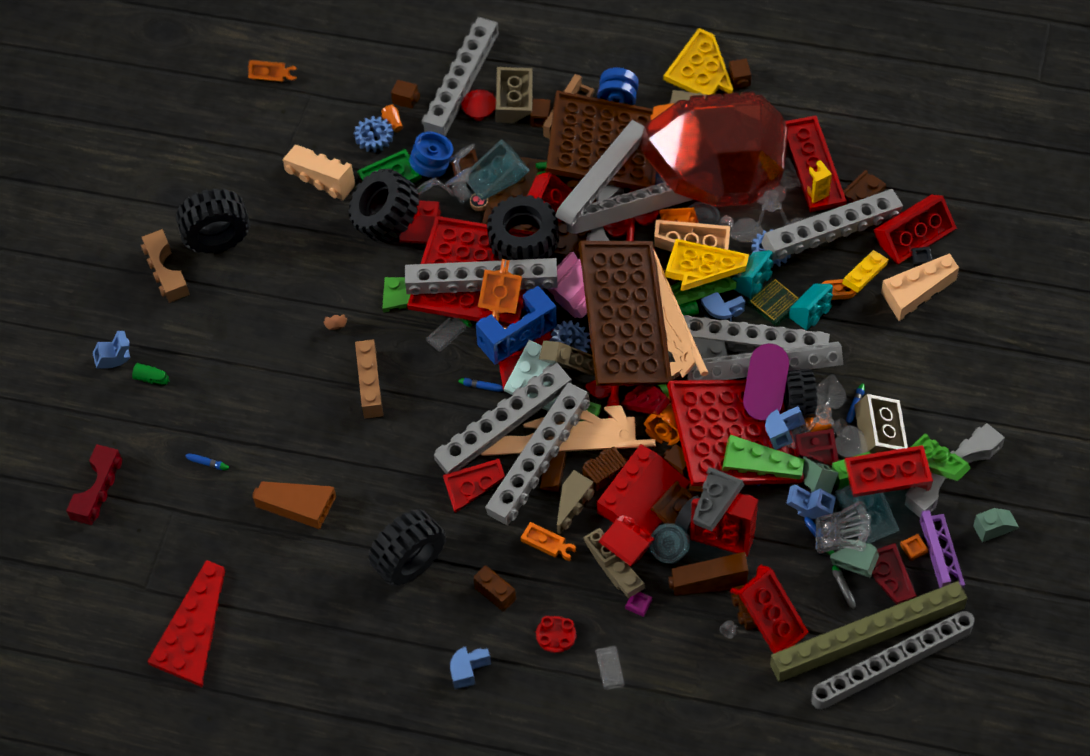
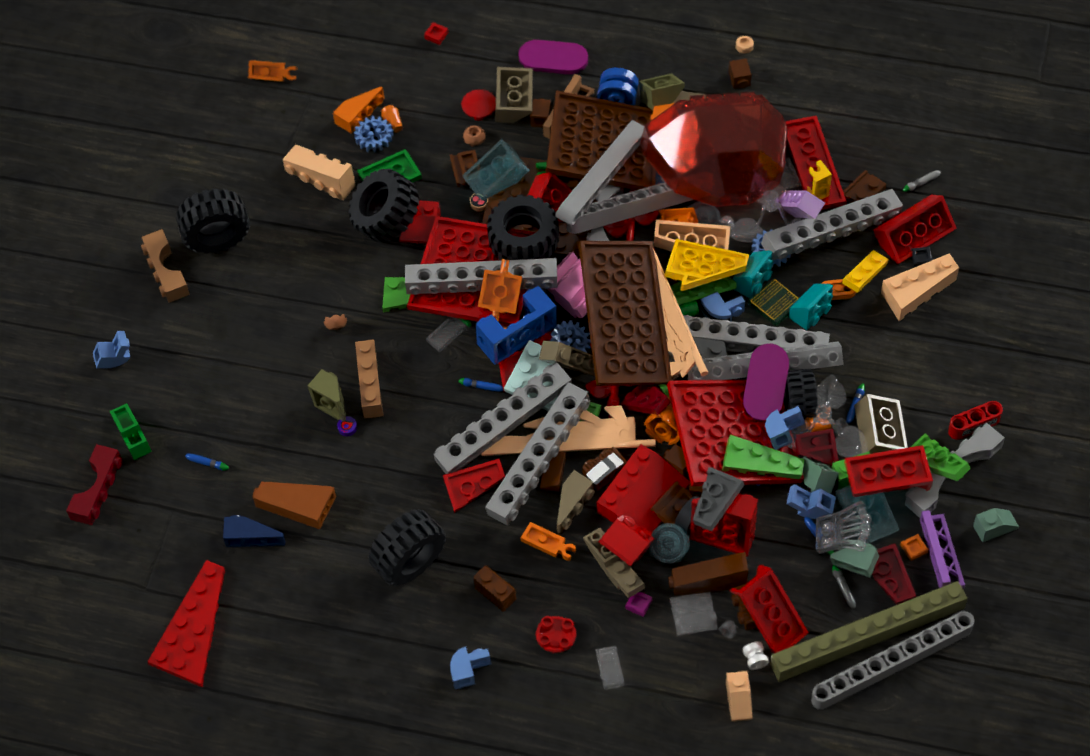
green hinge [132,363,170,385] -> none
reddish brown brick [391,80,420,109] -> none
blue wheel [409,132,454,178] -> none
clear plant [416,144,475,203] -> none
light grey brick [422,17,498,136] -> none
yellow wing [664,28,733,96] -> none
none -> green slope [109,403,152,460]
none -> dark blue slope [223,515,286,547]
none -> olive slope [308,369,346,422]
none -> orange slope [333,87,384,133]
none -> dark purple tile [337,416,357,436]
none -> red plate [424,22,448,45]
none -> nougat plate [463,125,486,146]
none -> magenta tile [519,40,588,74]
none -> white sticker [586,453,624,485]
none -> olive slope [639,74,685,110]
none -> clear hinge [670,592,717,636]
none -> light nougat slope [726,671,752,722]
none -> light nougat tile [736,36,754,53]
none -> white wheel [743,642,769,670]
none -> lavender brick [778,190,825,219]
none -> light grey piece [903,170,941,192]
none -> red beam [948,401,1003,440]

